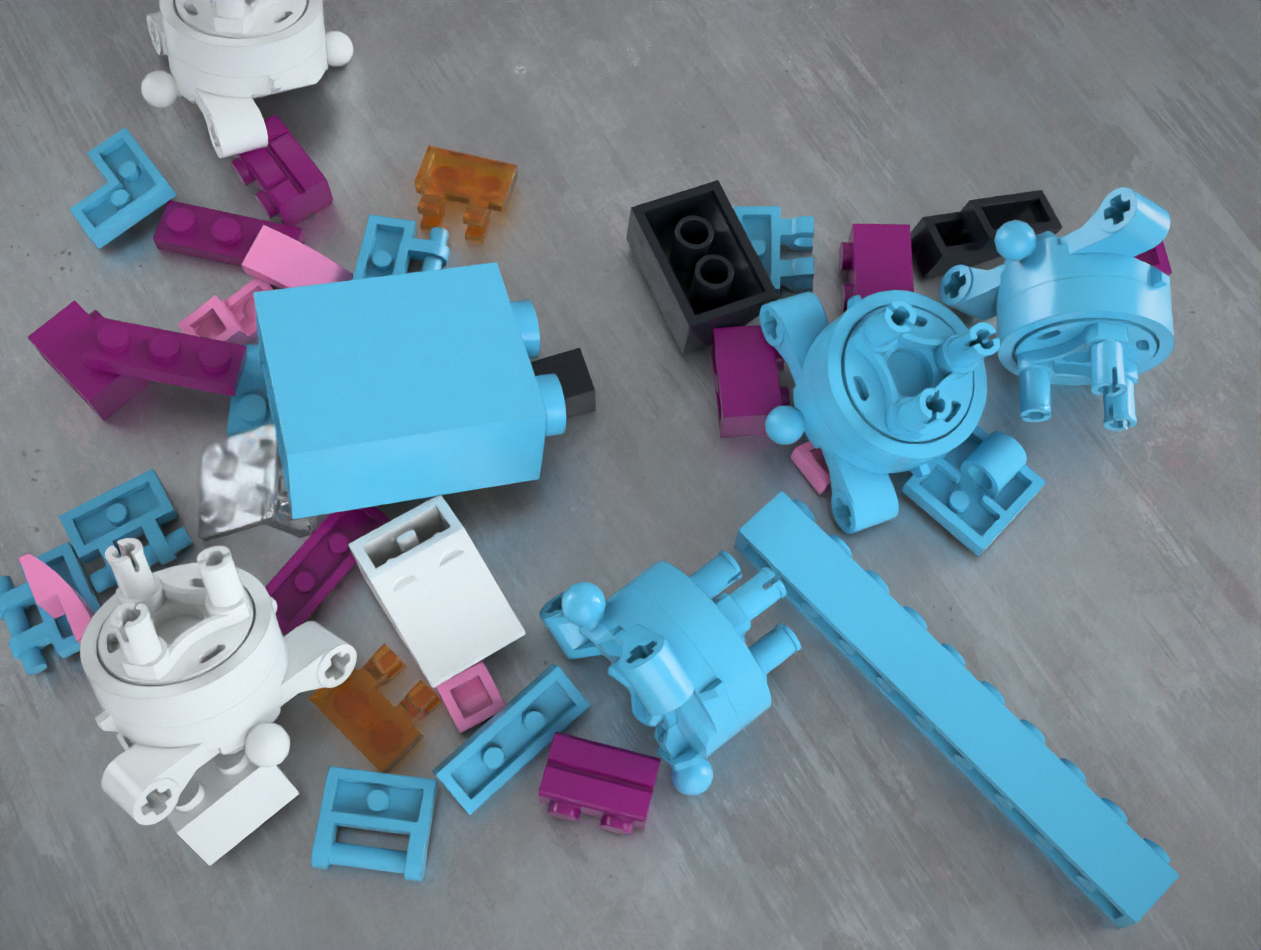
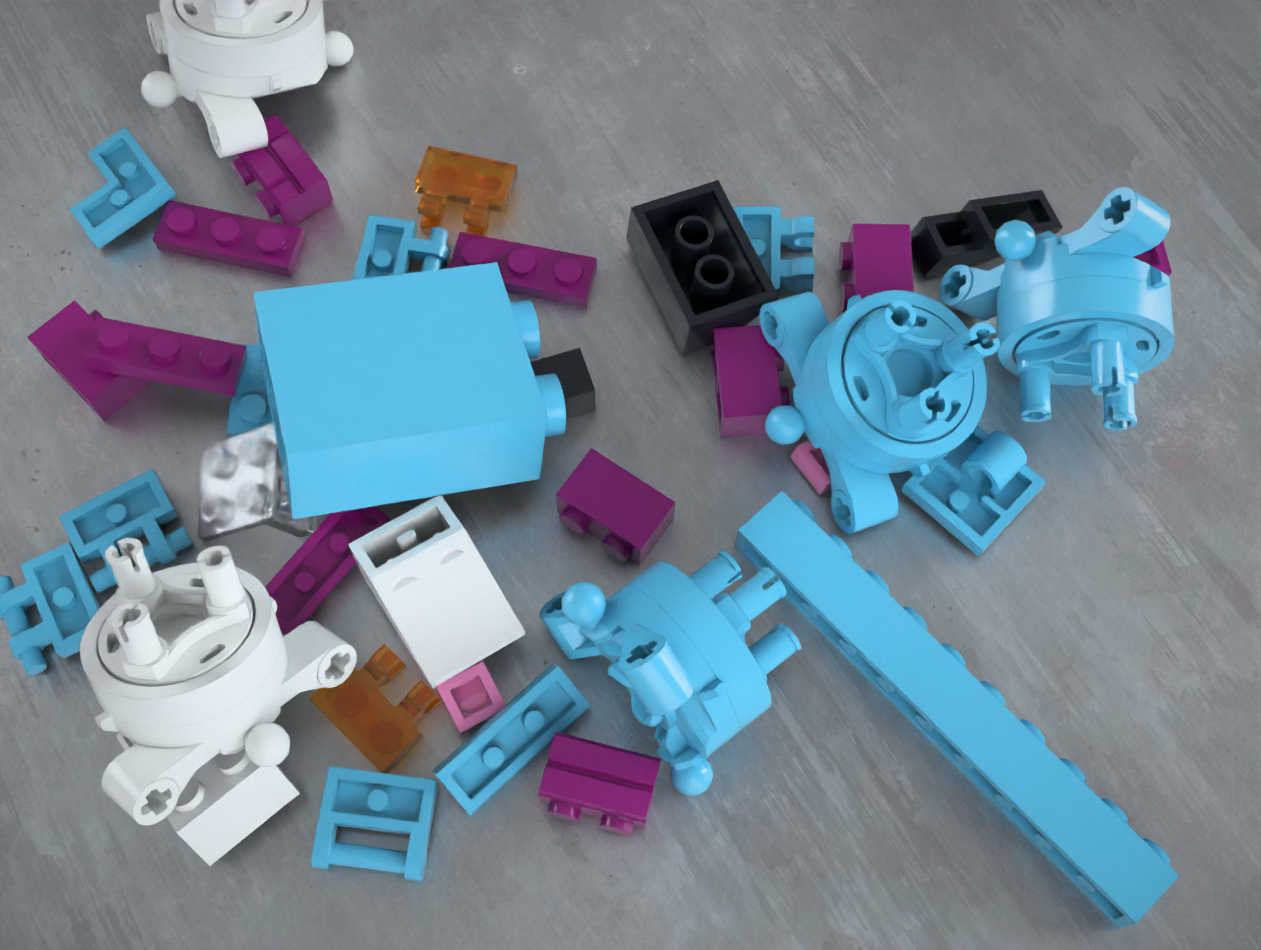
bright pink slope [19,553,95,644] -> none
bright pink slope [177,278,276,344] -> none
bright pink slope [241,225,353,289] -> none
none -> magenta plate [449,232,597,308]
none -> magenta brick [556,448,675,567]

